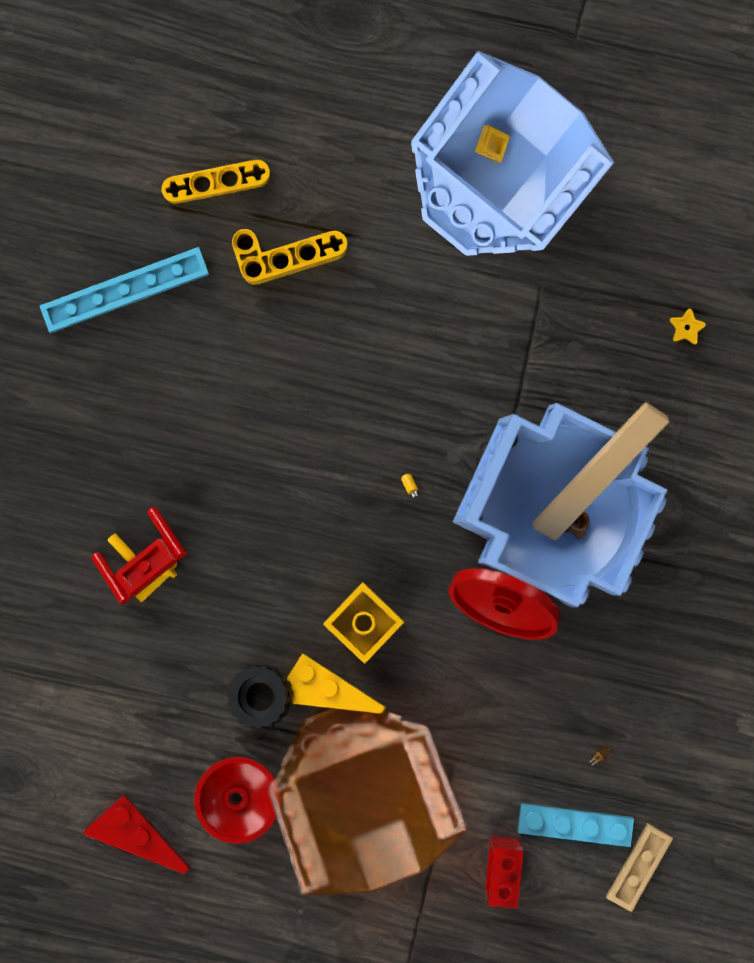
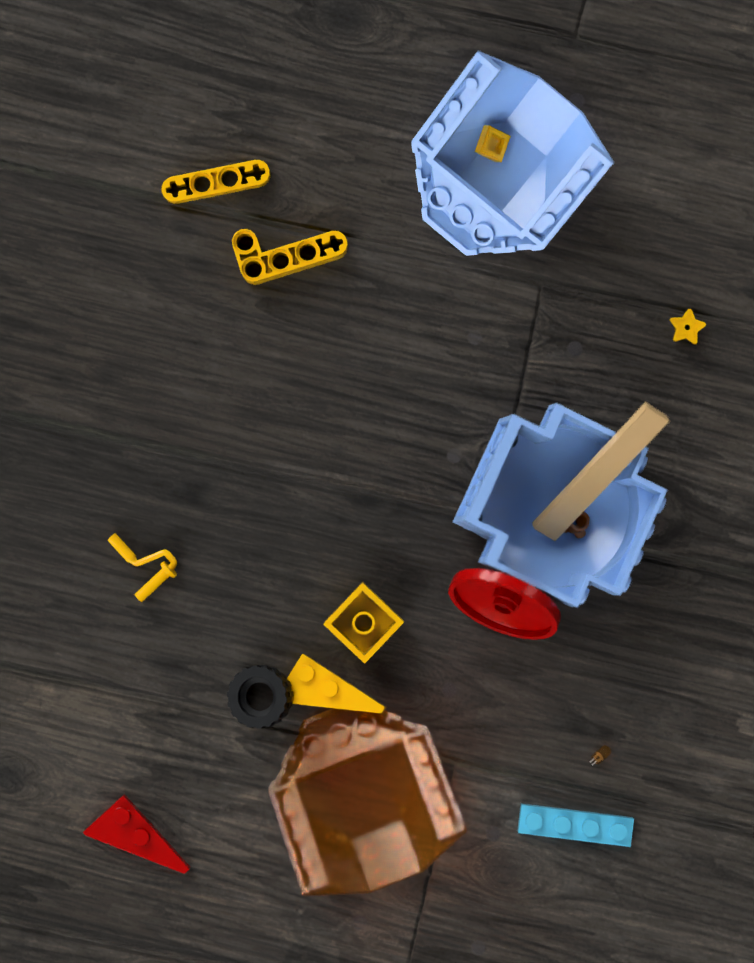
medium azure plate [40,247,209,333] -> none
red plate [91,507,187,605] -> none
red dish [194,757,280,844] -> none
yellow piece [401,474,418,497] -> none
red window [485,836,523,909] -> none
tan tile [606,823,673,912] -> none

